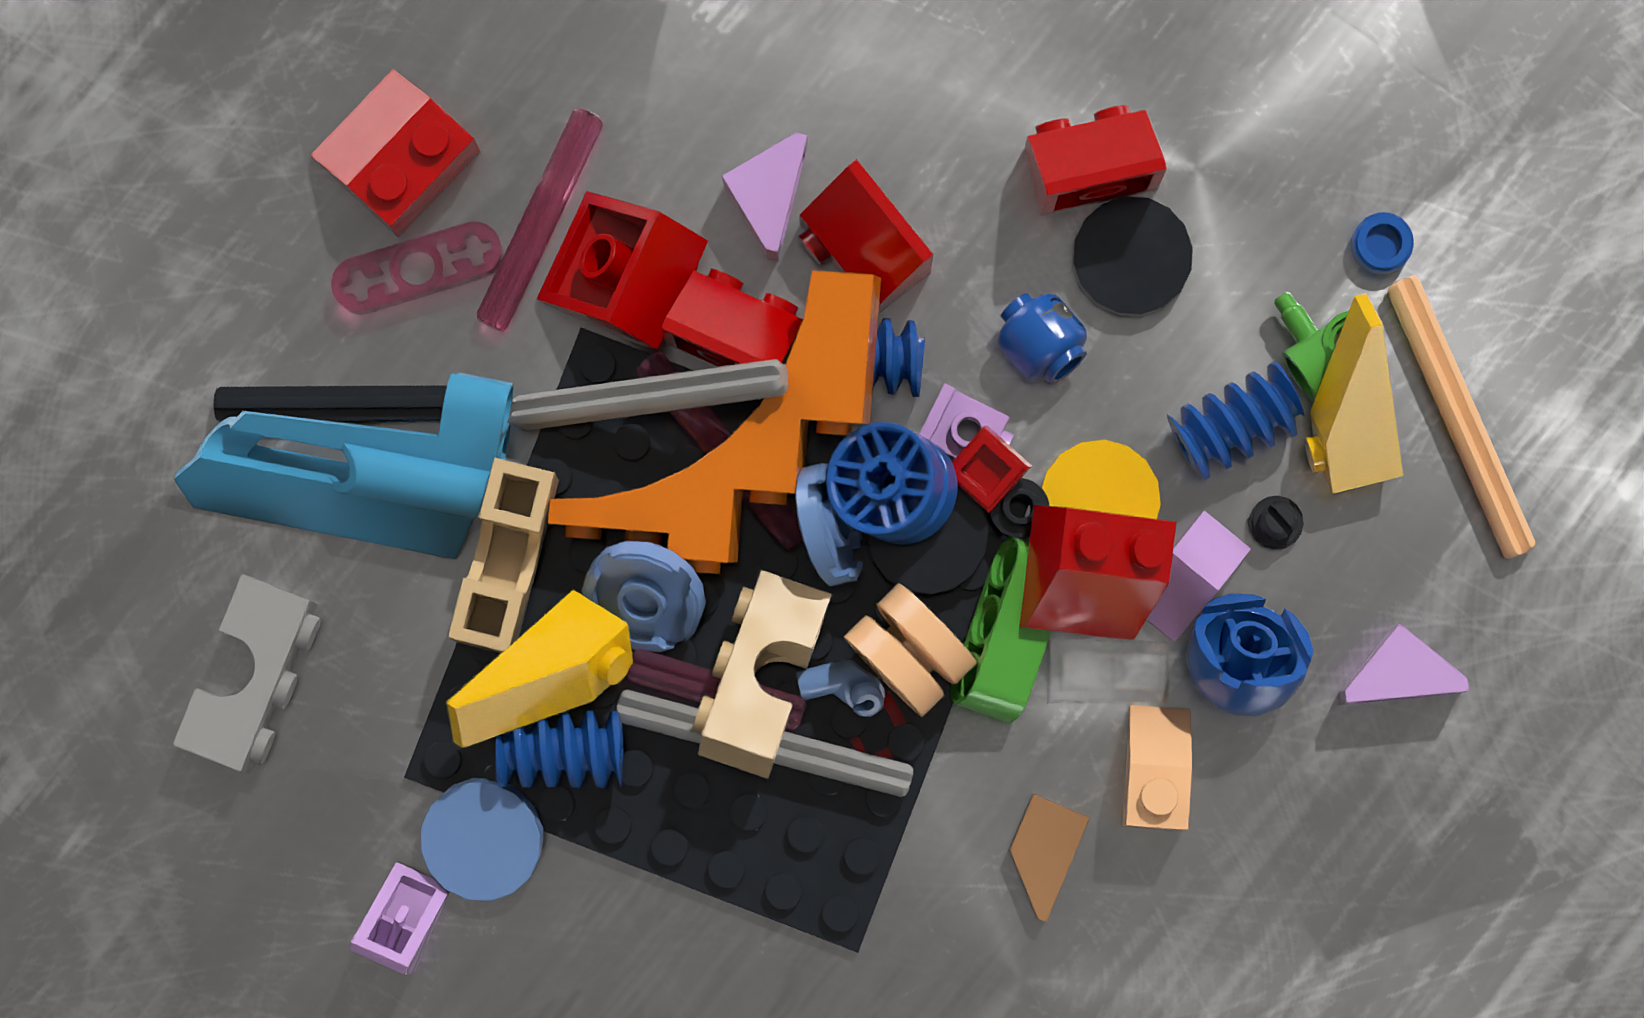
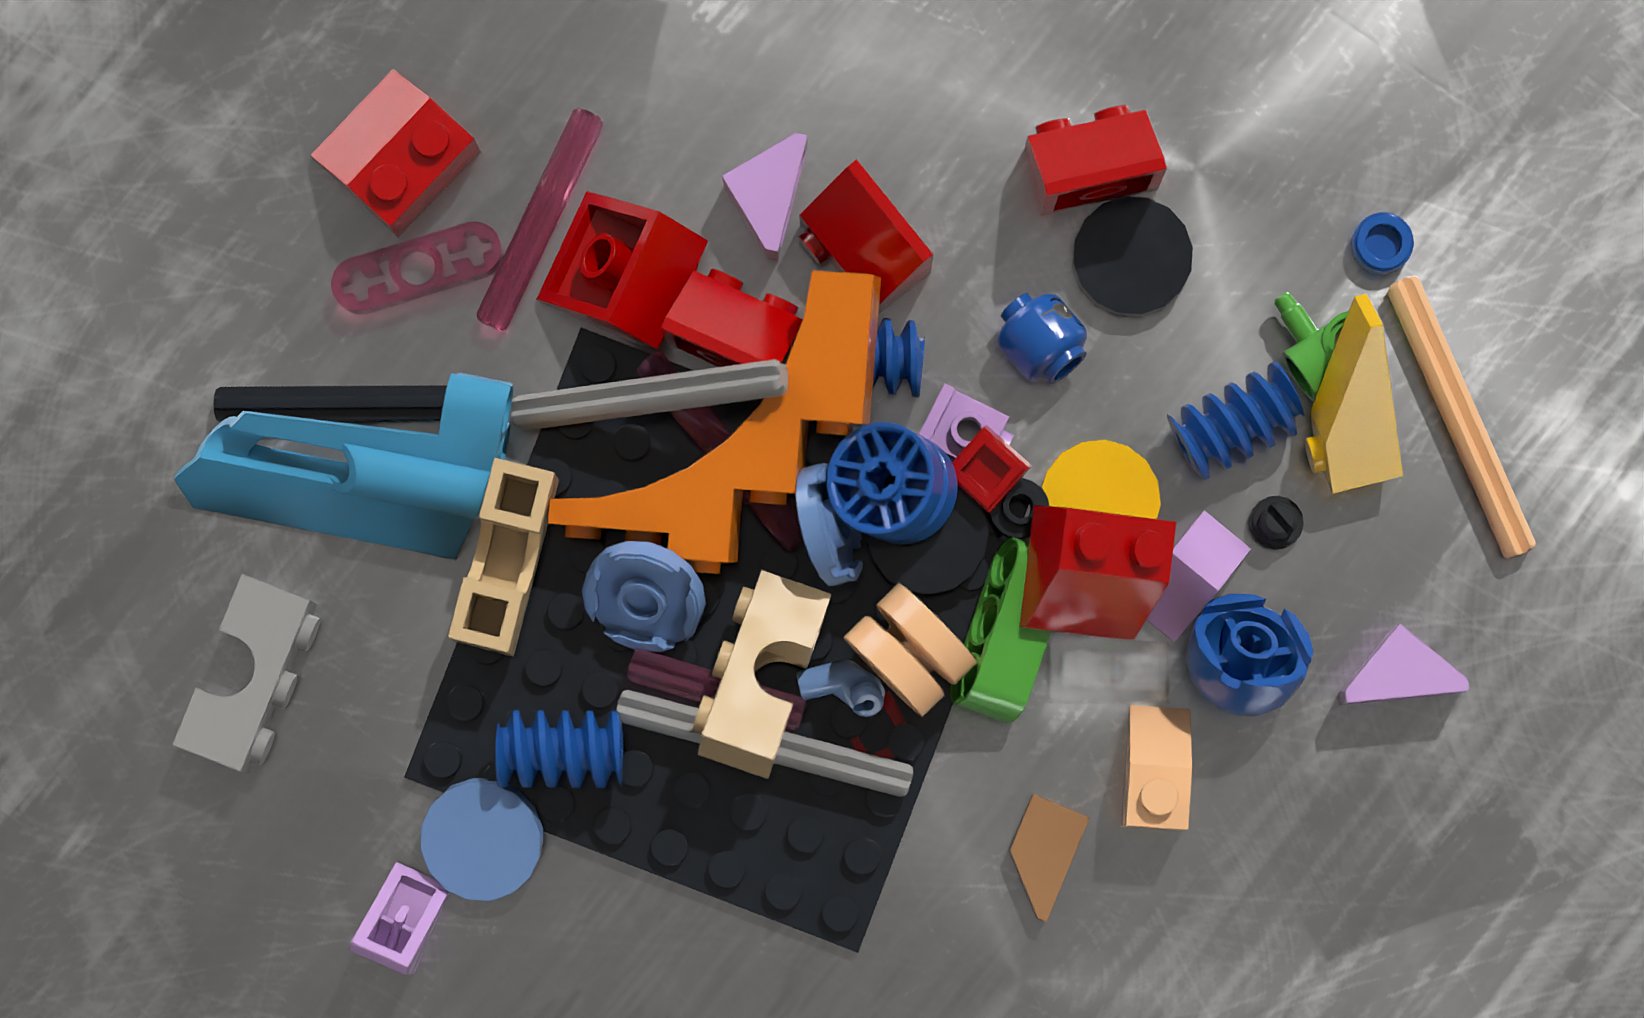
yellow slope [447,590,633,748] -> none

